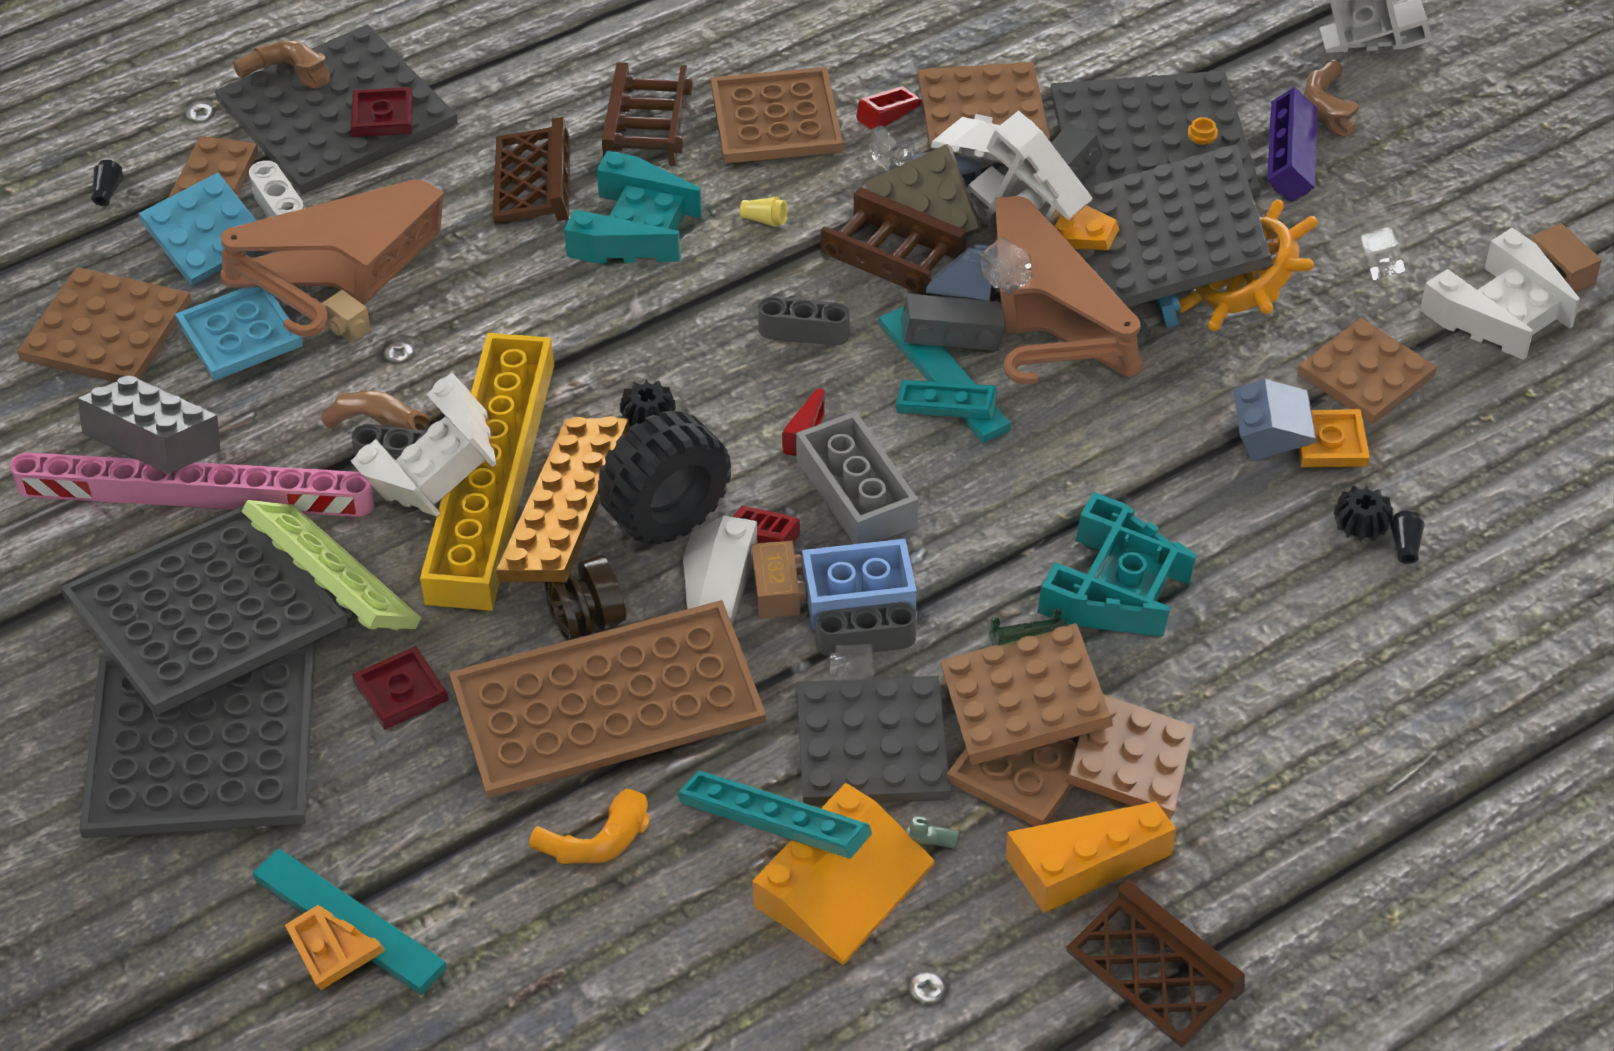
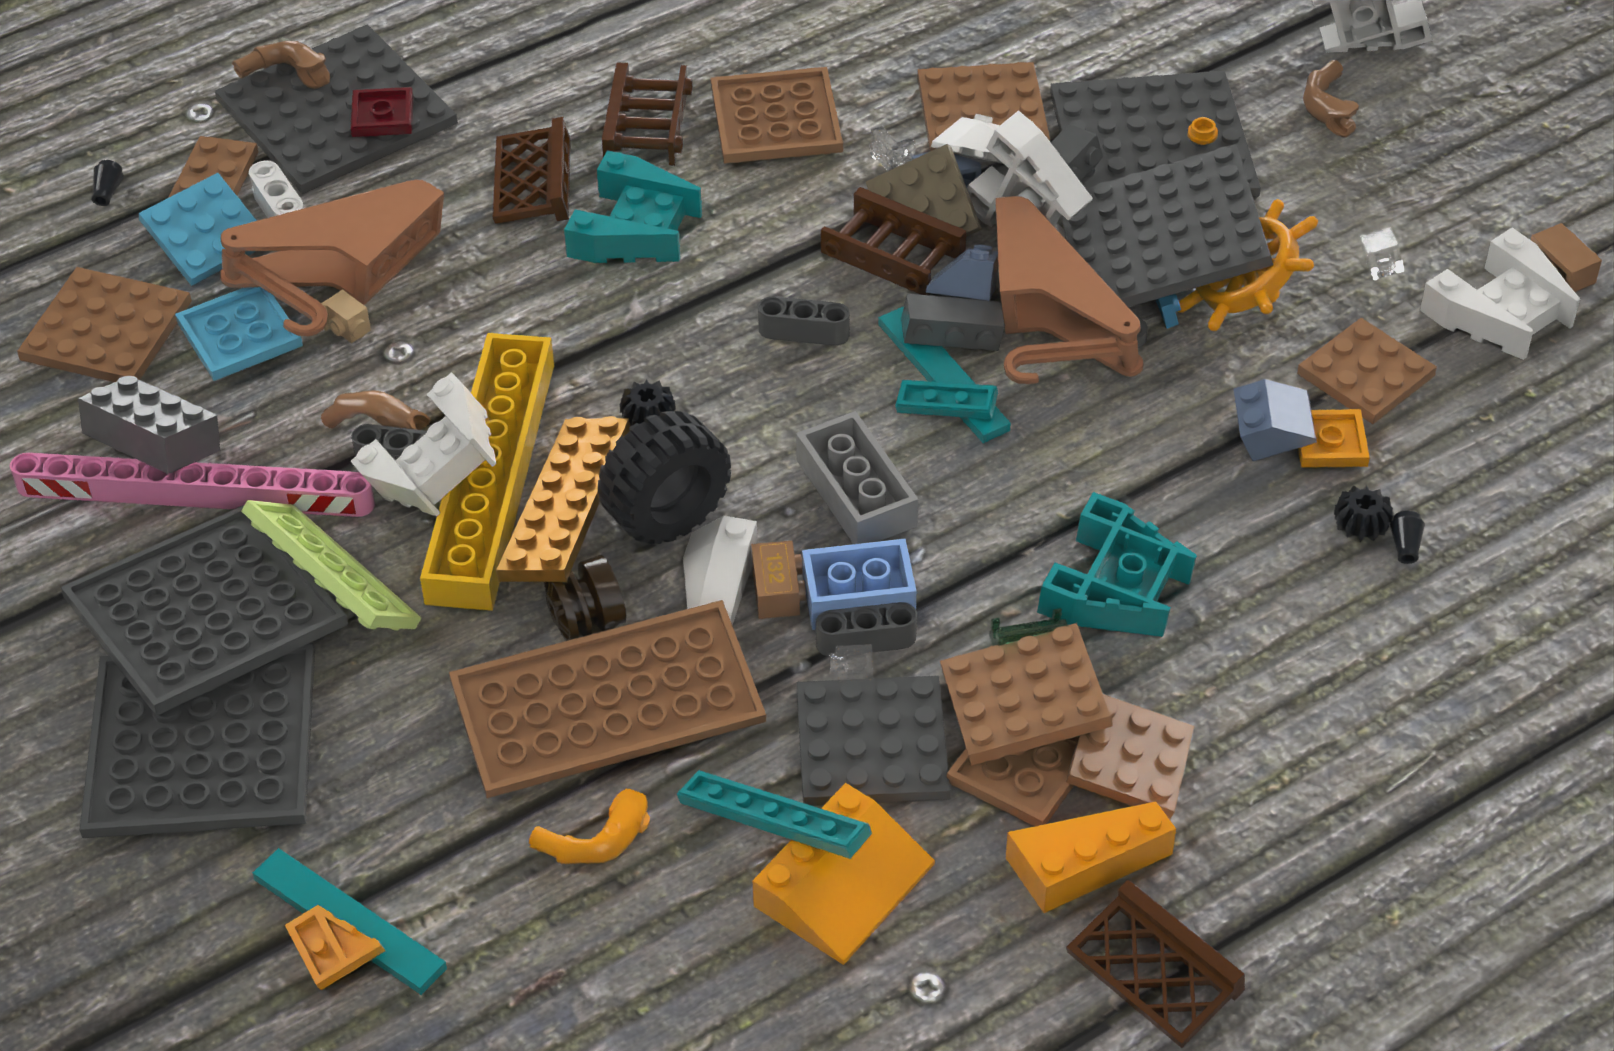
dark red tile [352,646,448,730] -> none
red slope [733,505,800,543] -> none
light yellow cone [740,197,788,227] -> none
red slope [782,388,825,456] -> none
red slope [856,86,922,131] -> none
sand green arm [907,817,960,849] -> none
clear brick [979,236,1033,295] -> none
light orange wing [1054,205,1119,250] -> none
dark purple brick [1267,87,1318,202] -> none

